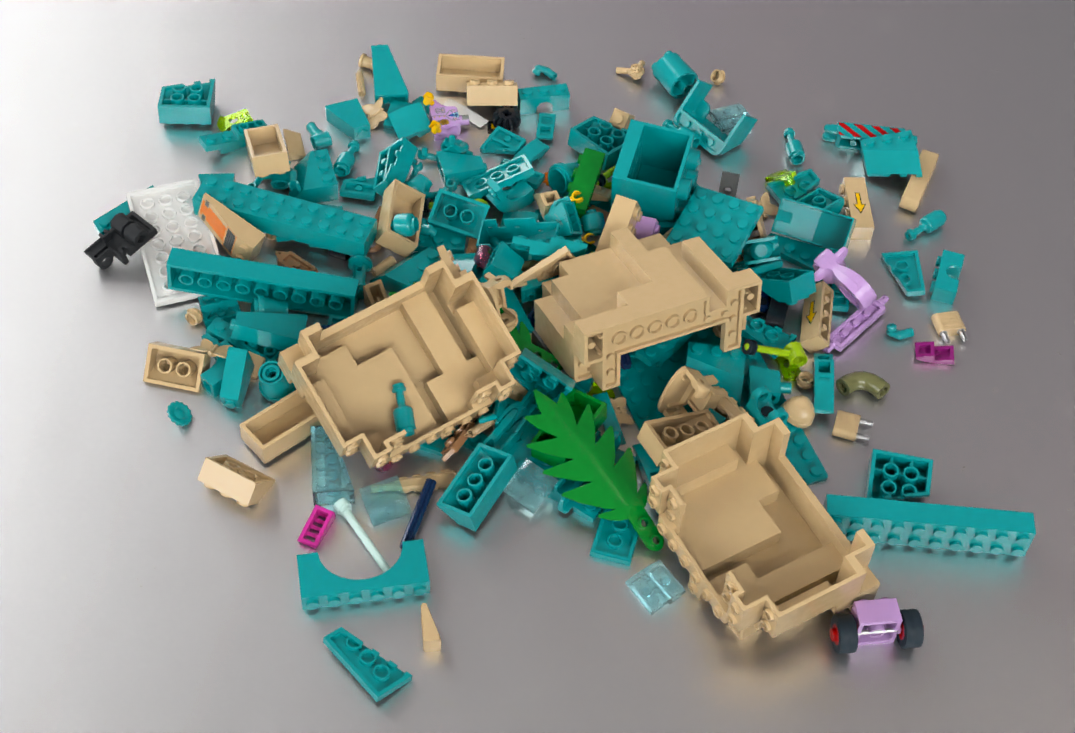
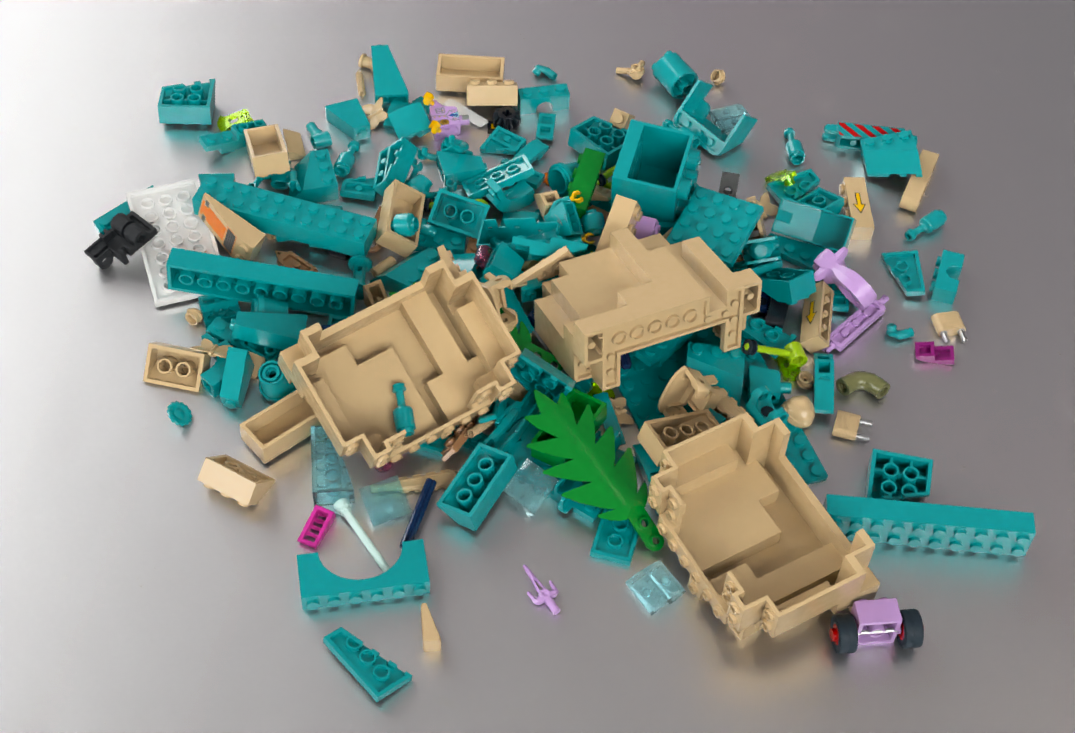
none -> lavender piece [523,564,560,615]

